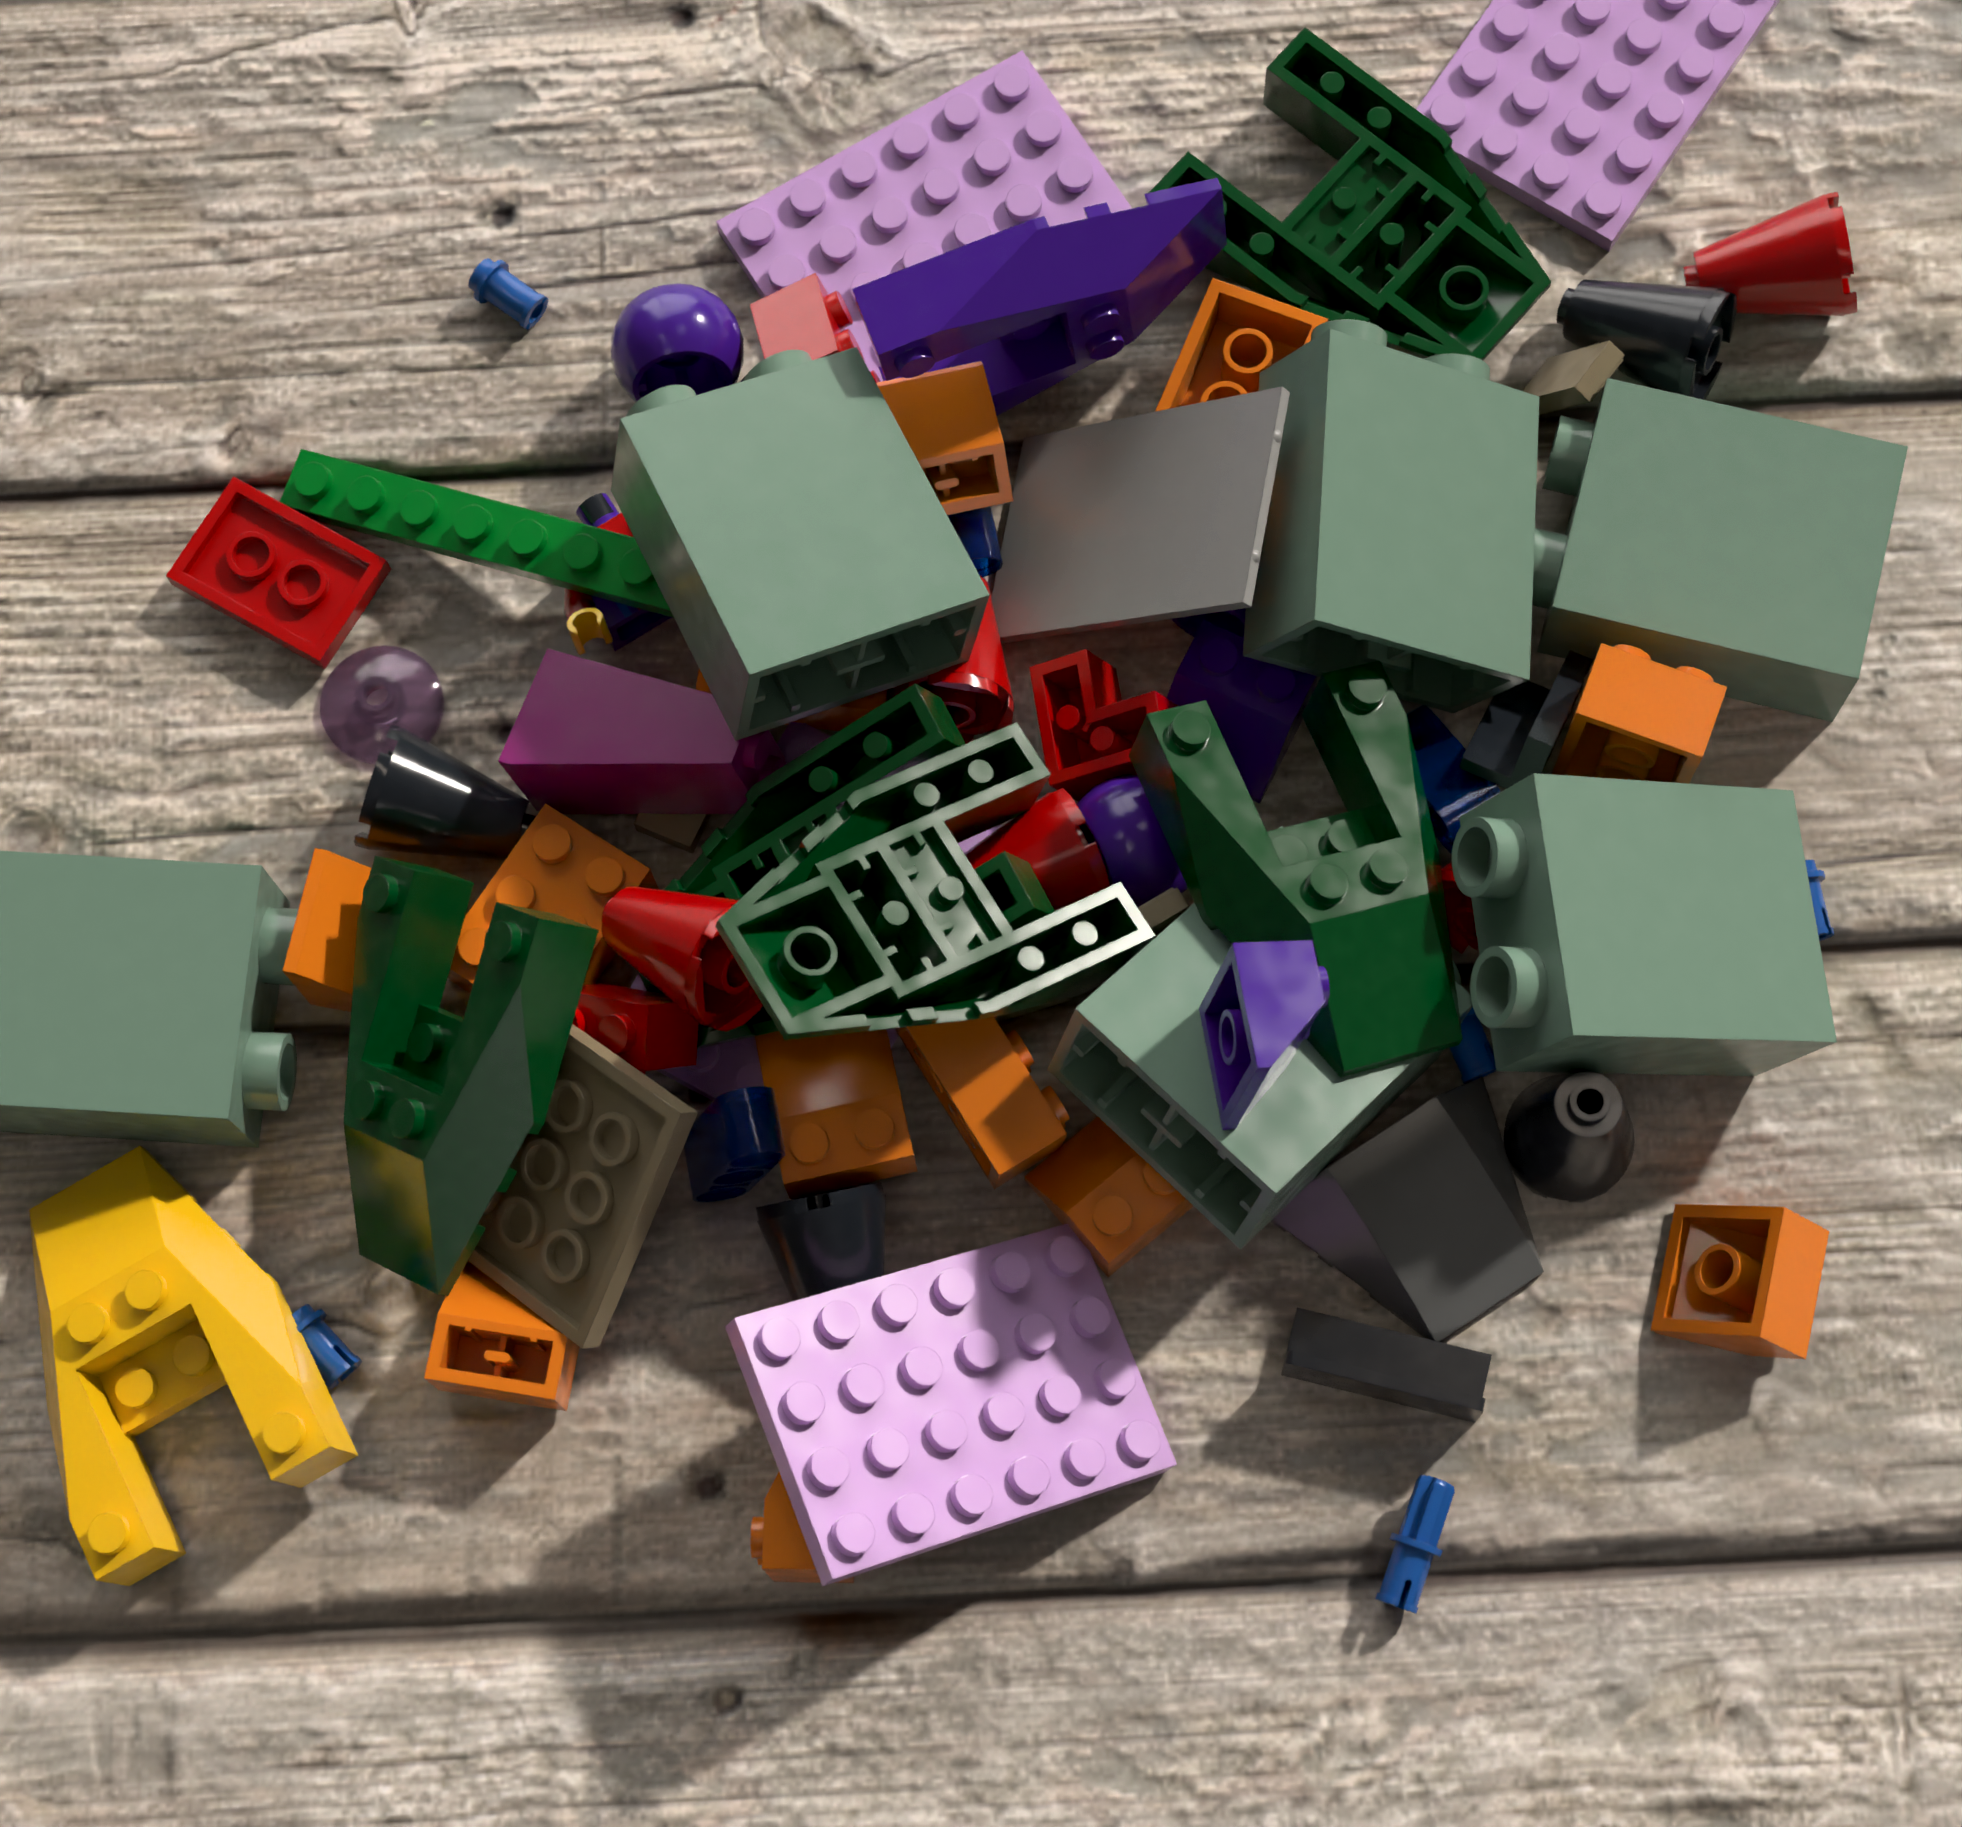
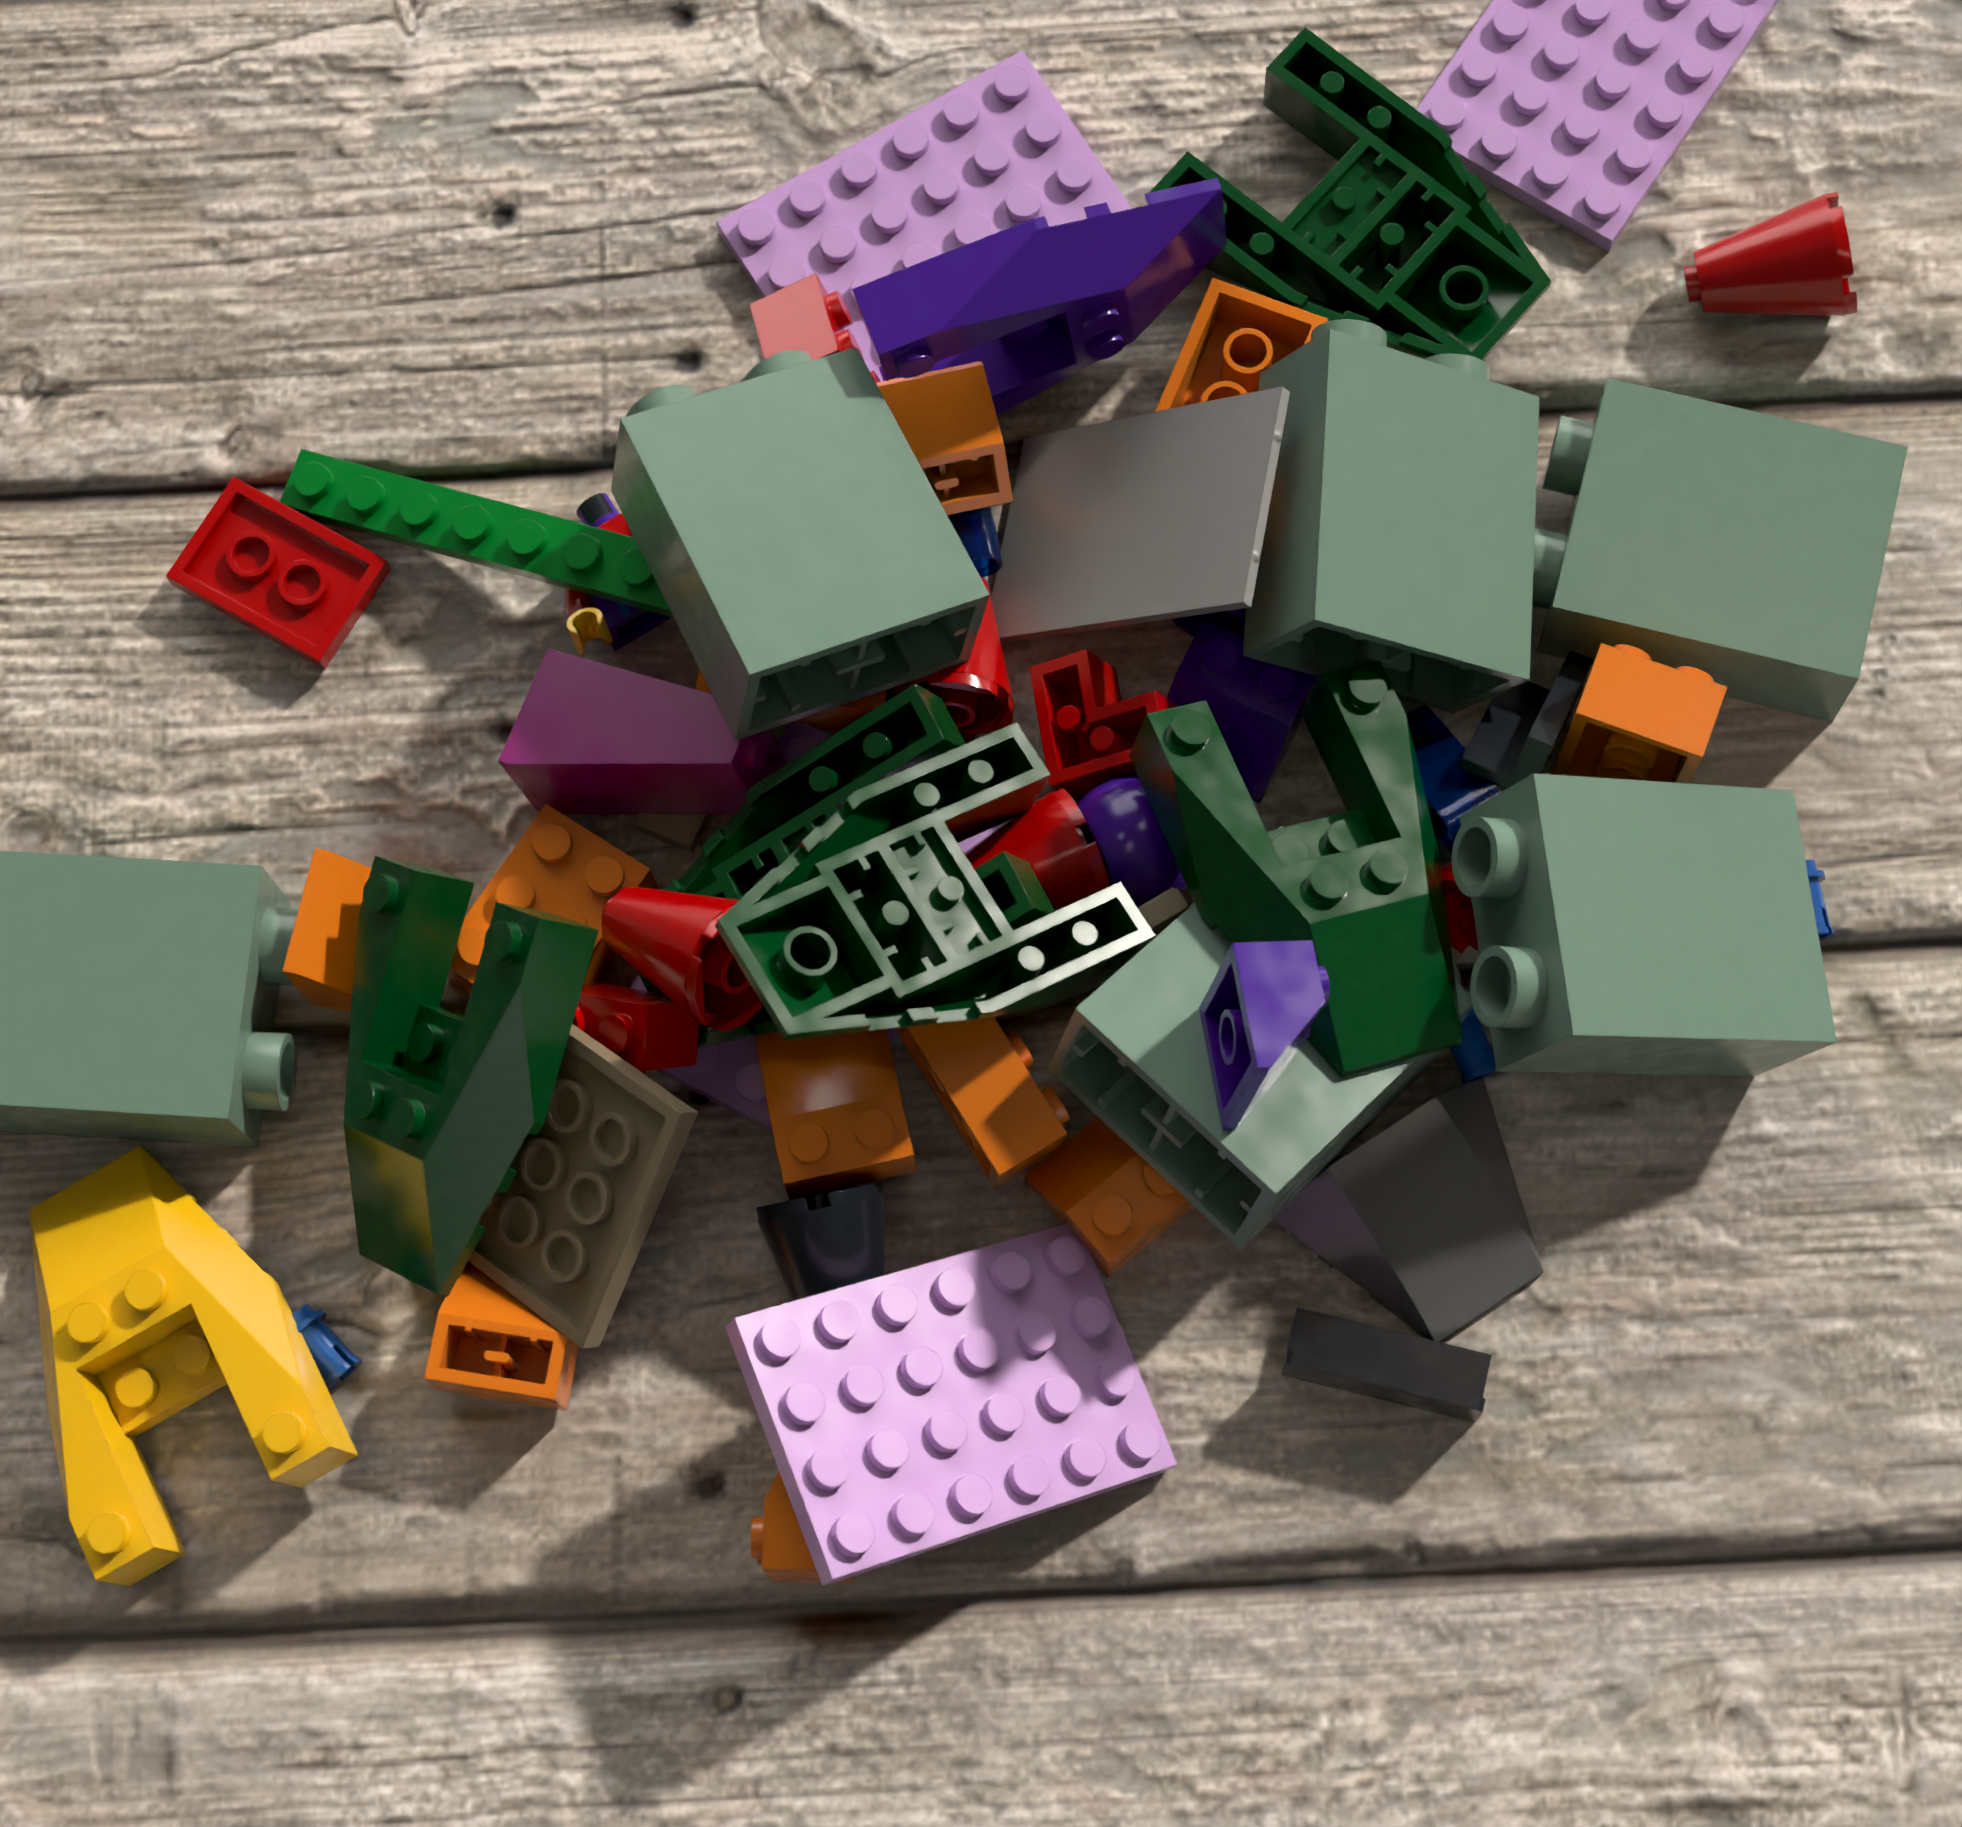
clear purple dish [320,645,444,764] -> none
black cone [354,725,536,860] -> none
blue pin [468,258,548,329] -> none
dark purple wheel [611,283,744,402] -> none
beam [684,1086,786,1202] -> none
blue axle [1375,1475,1455,1614] -> none
black cone [1504,1072,1635,1203] -> none
dark tan tile [1523,340,1624,415] -> none
black cone [1556,279,1737,400] -> none
orange slope [1650,1204,1830,1359] -> none

